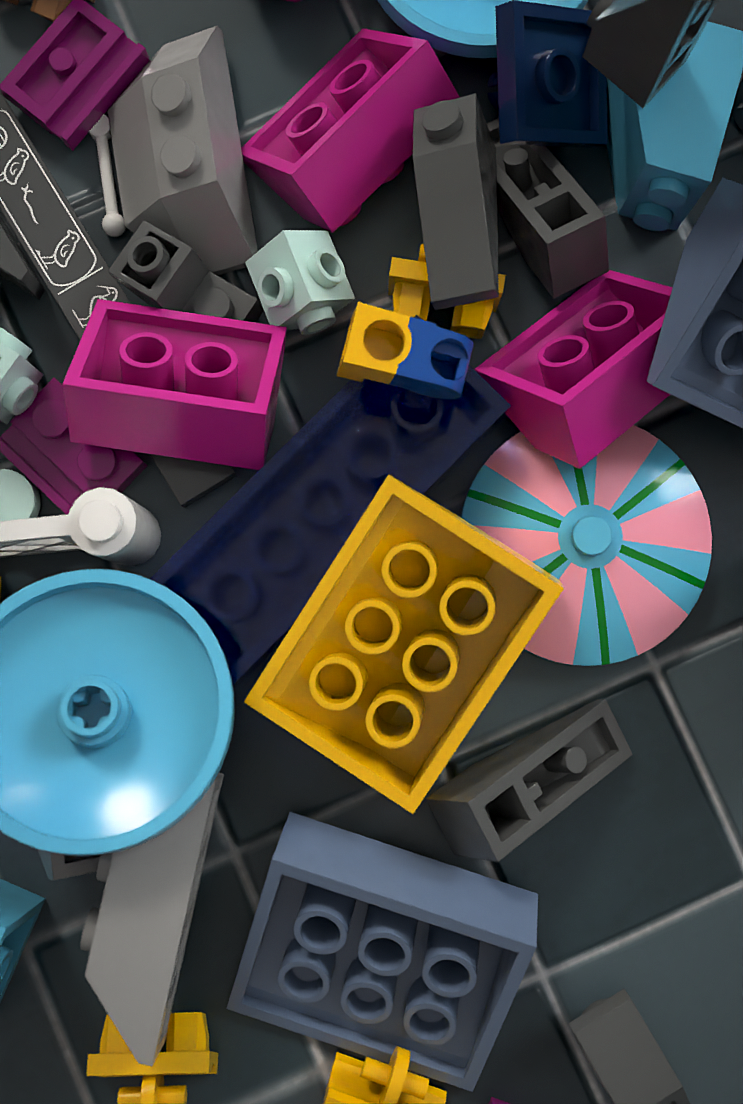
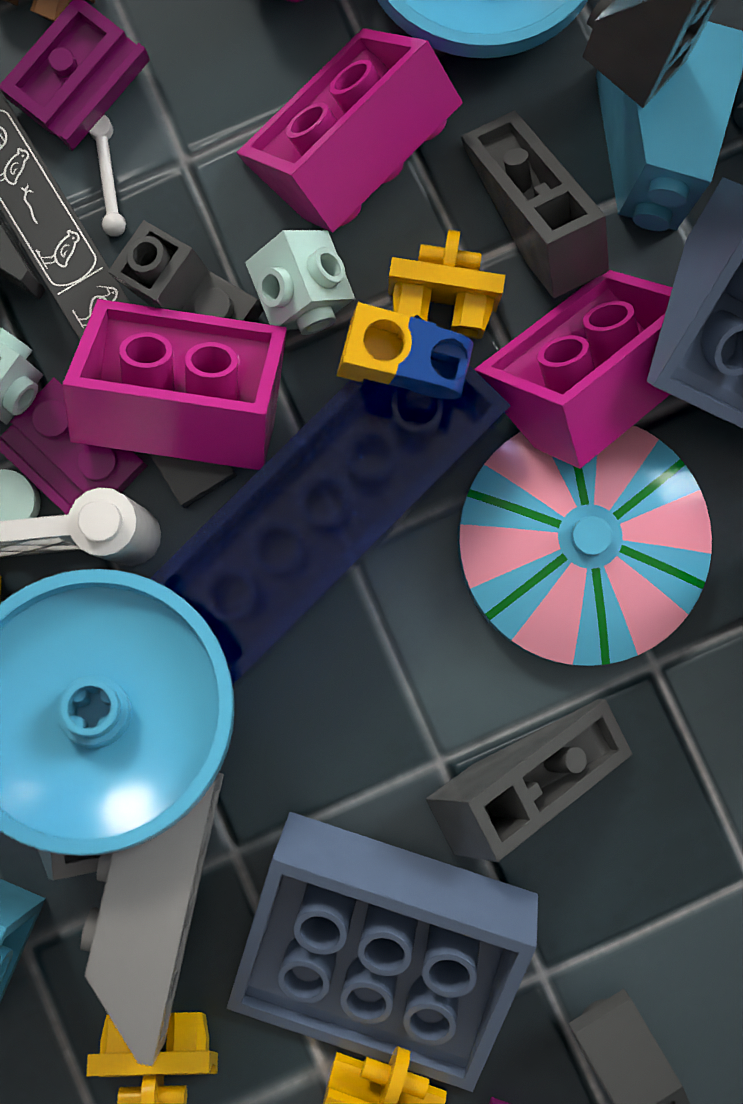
light grey wedge [107,26,258,276] -> none
yellow slope [244,475,564,814] -> none
dark grey slope [413,93,499,310] -> none
dark blue tile [487,0,608,148] -> none

